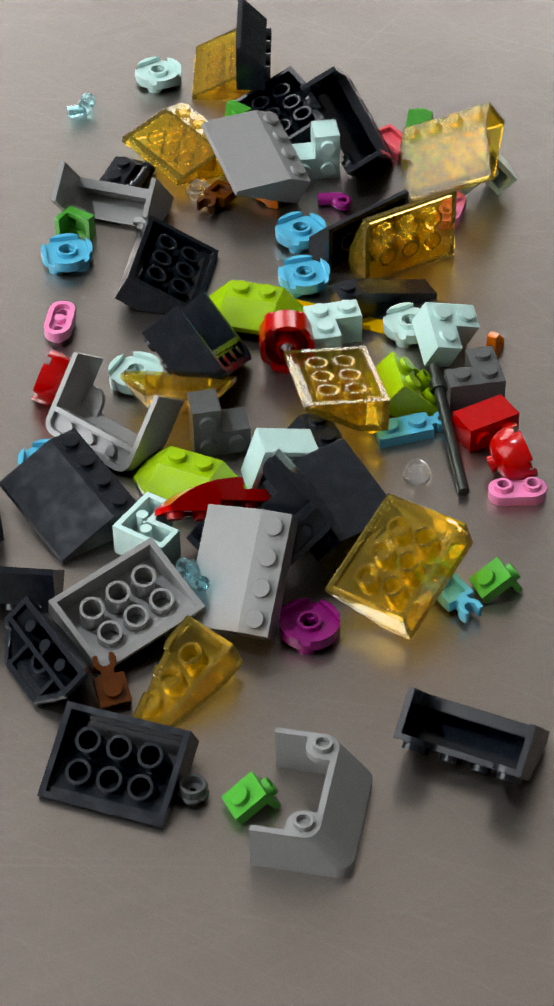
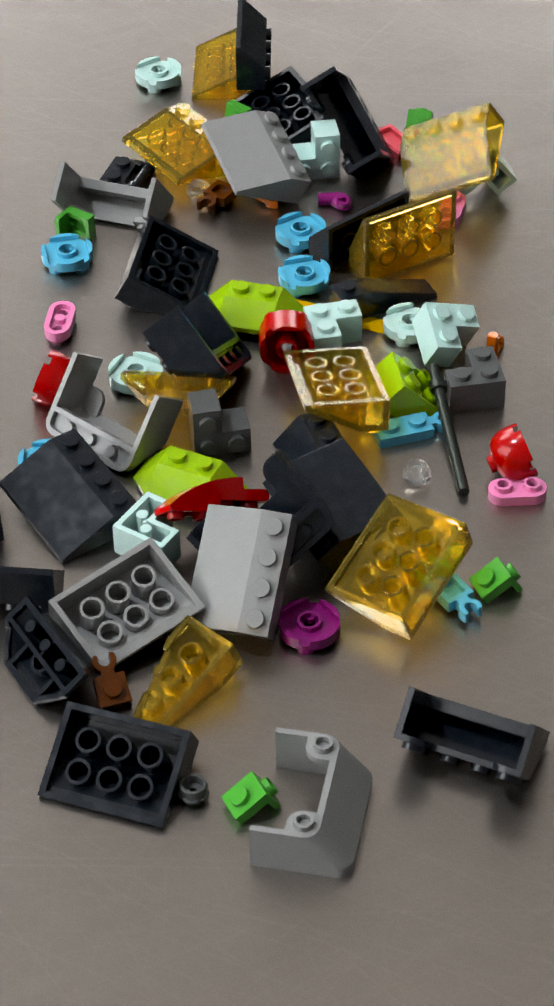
clear light blue arm [66,92,96,118] -> none
clear light blue arm [176,557,210,591] -> none
light aqua brick [240,428,318,495] -> none
red brick [452,394,520,453] -> none

